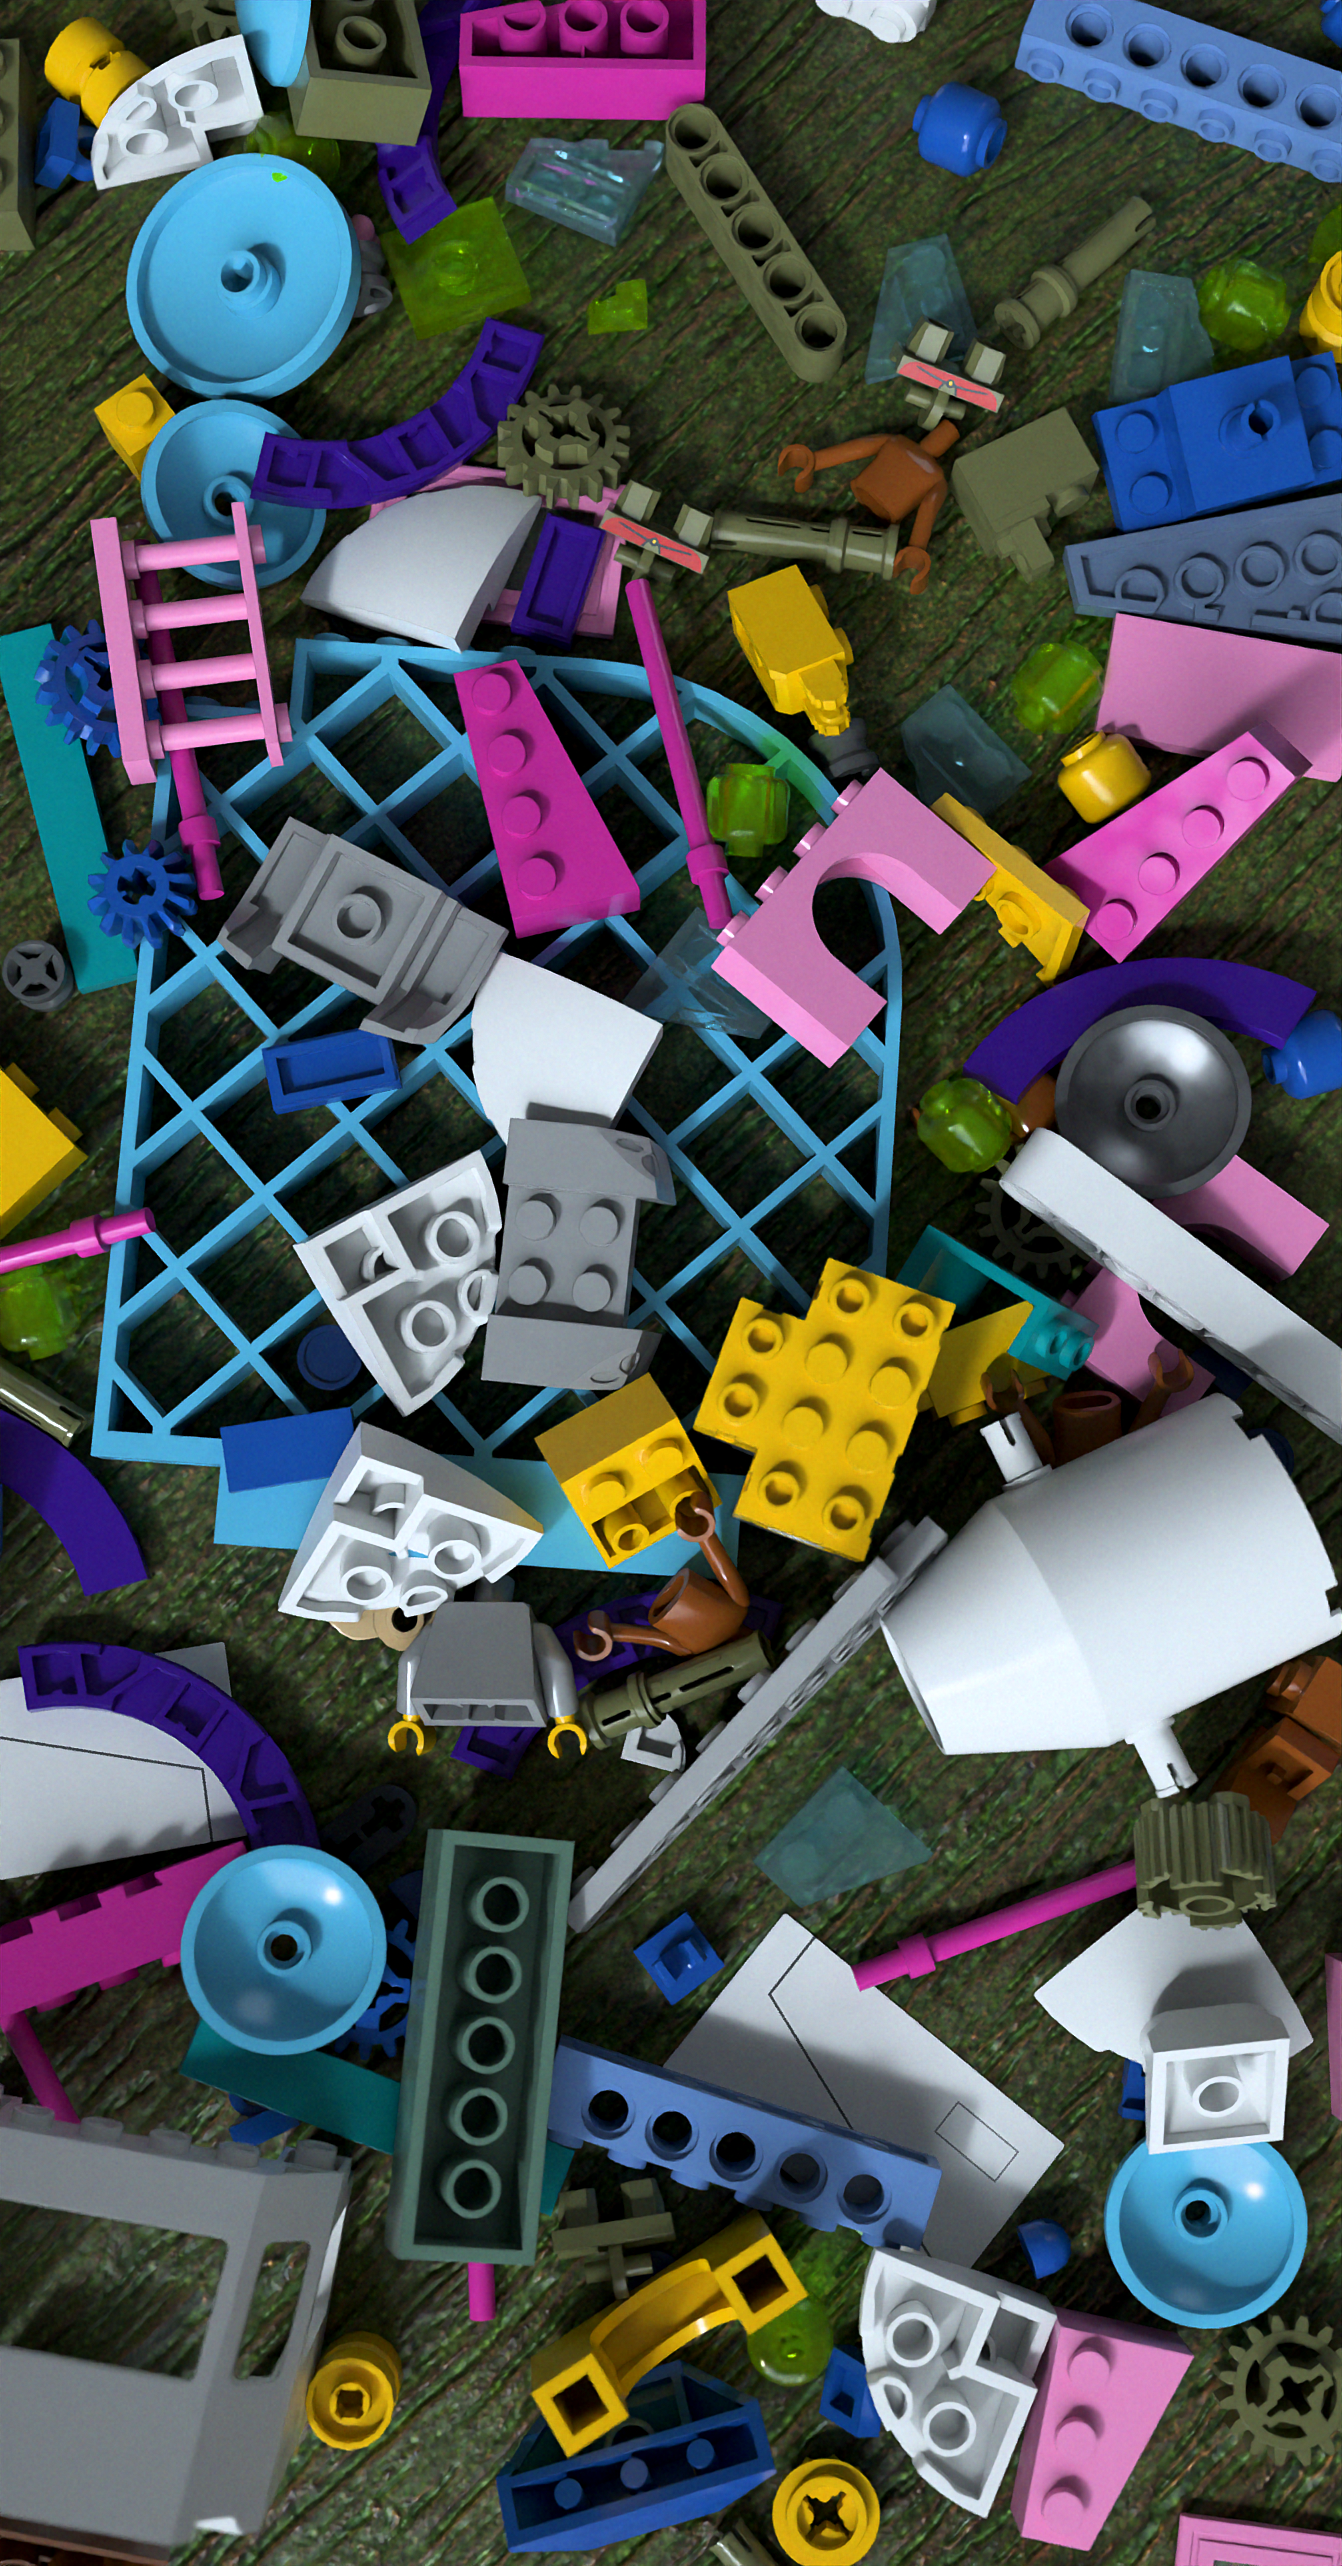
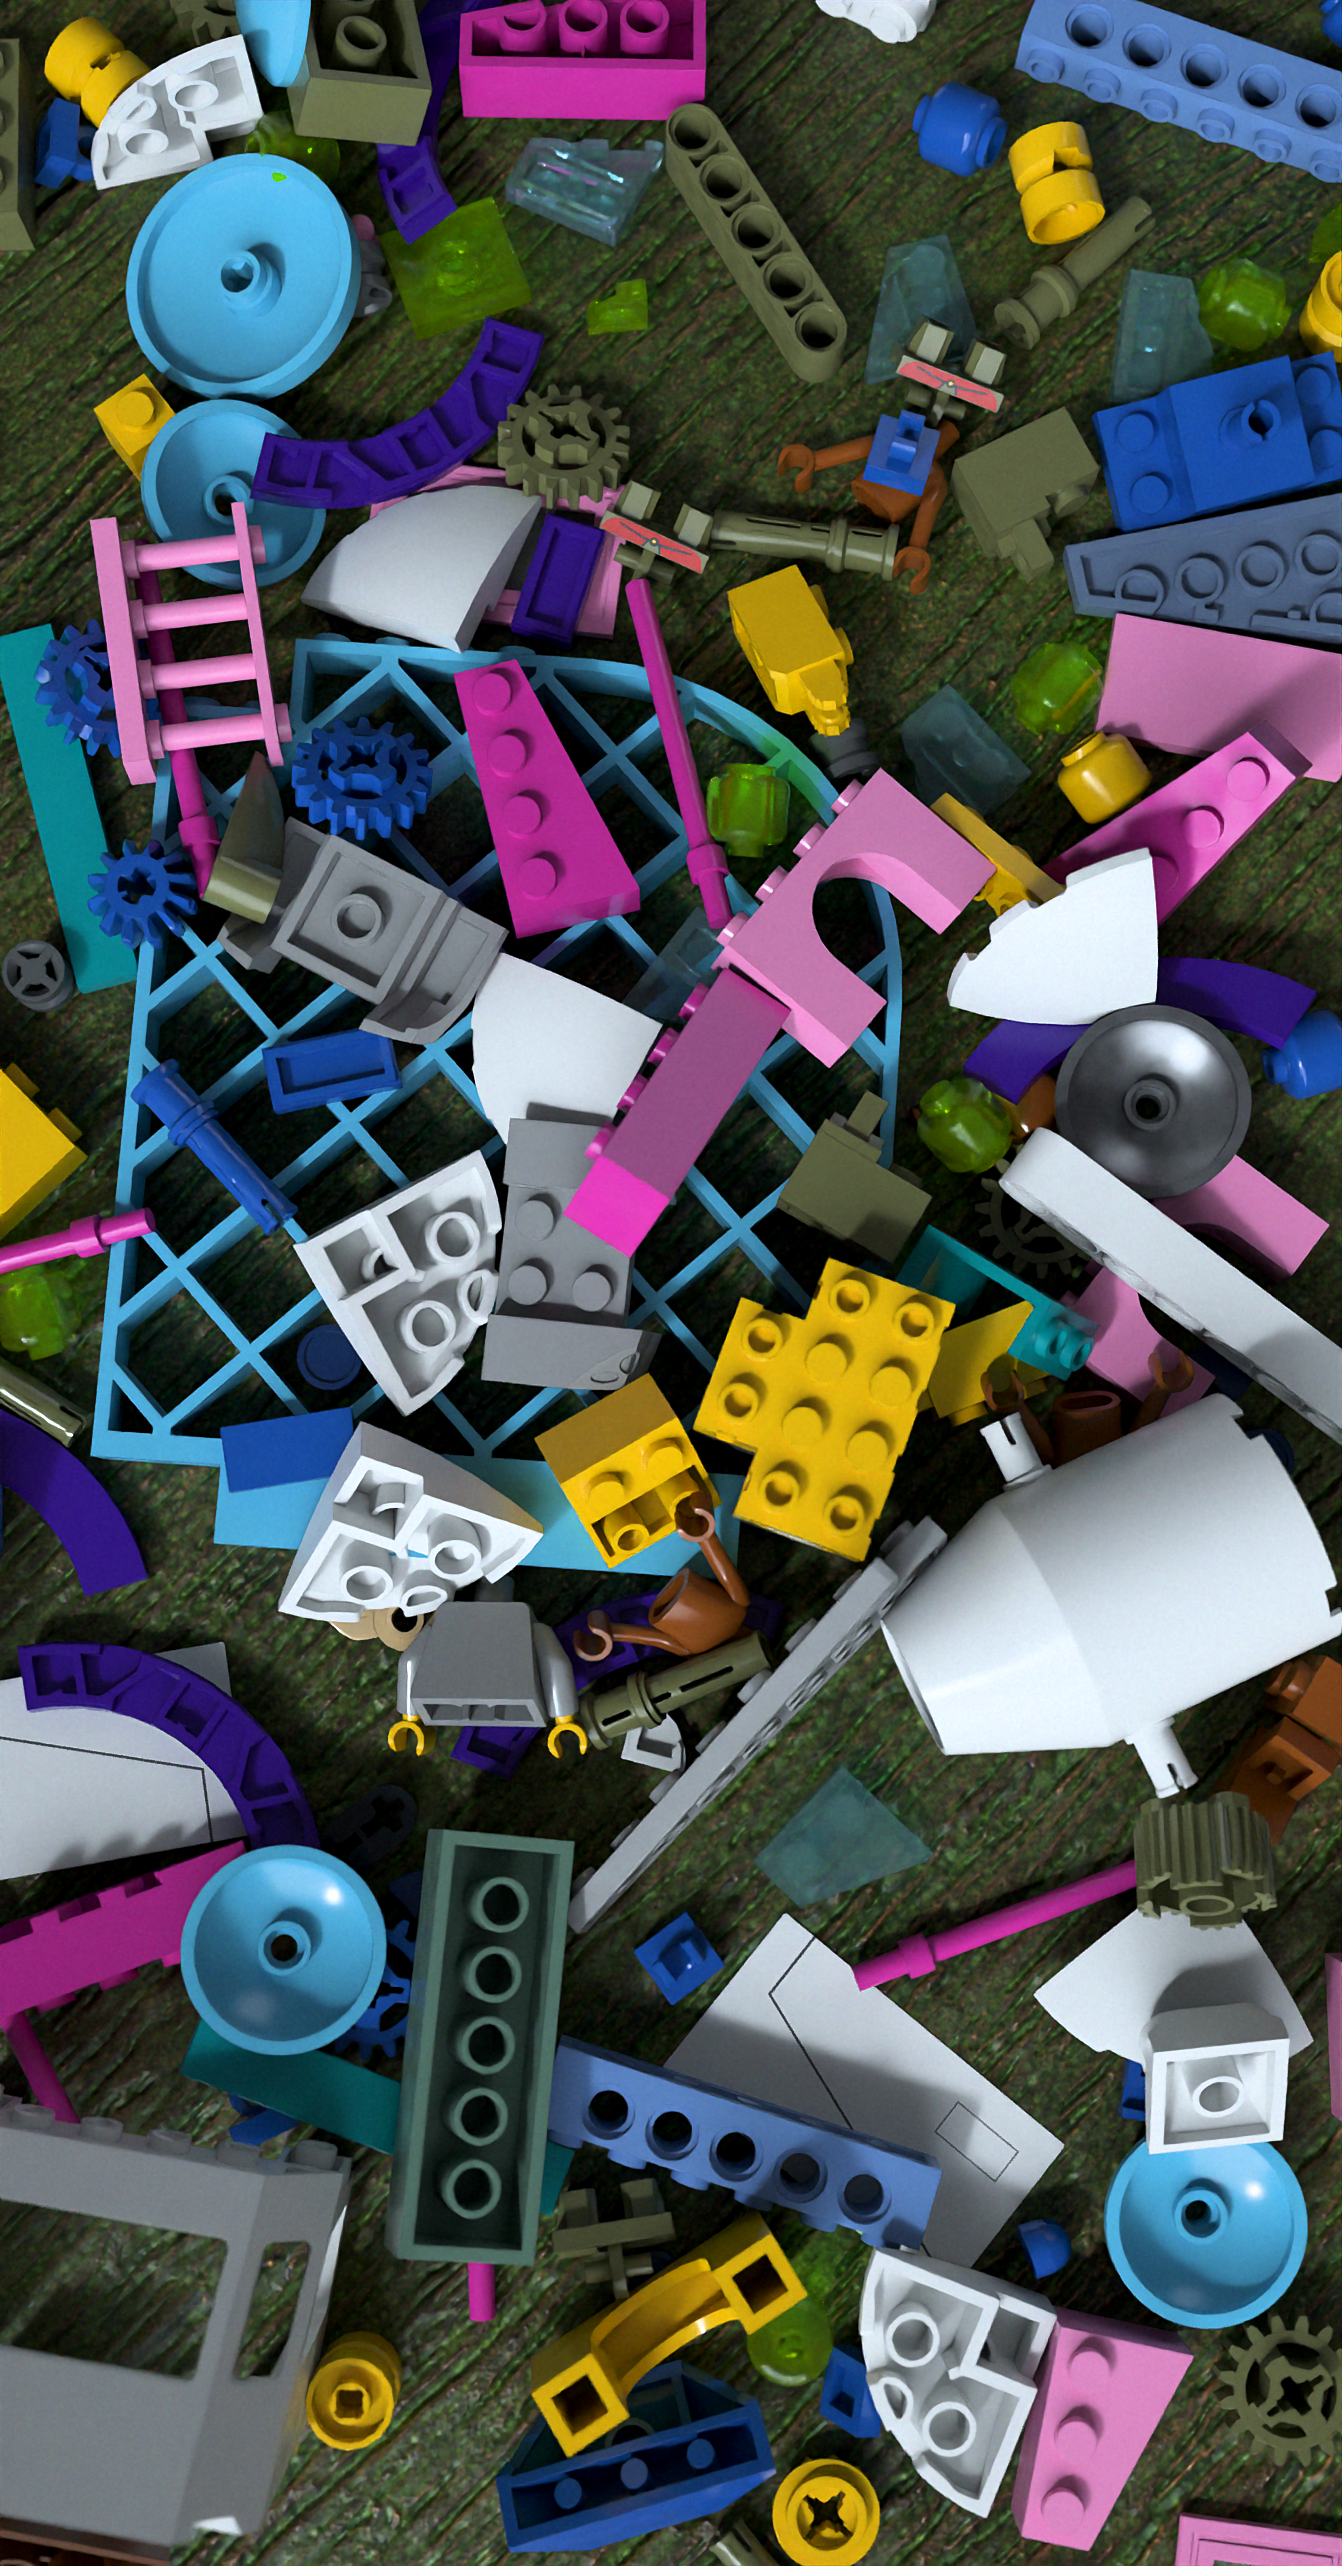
none -> blue pin [131,1059,298,1236]
none -> olive piece [201,751,285,924]
none -> blue gear [292,717,433,840]
none -> dark pink wedge [563,967,791,1258]
none -> olive hinge [776,1090,932,1272]
none -> blue tile [862,409,941,497]
none -> white brick [947,847,1158,1025]
none -> yellow wheel [1008,122,1105,245]

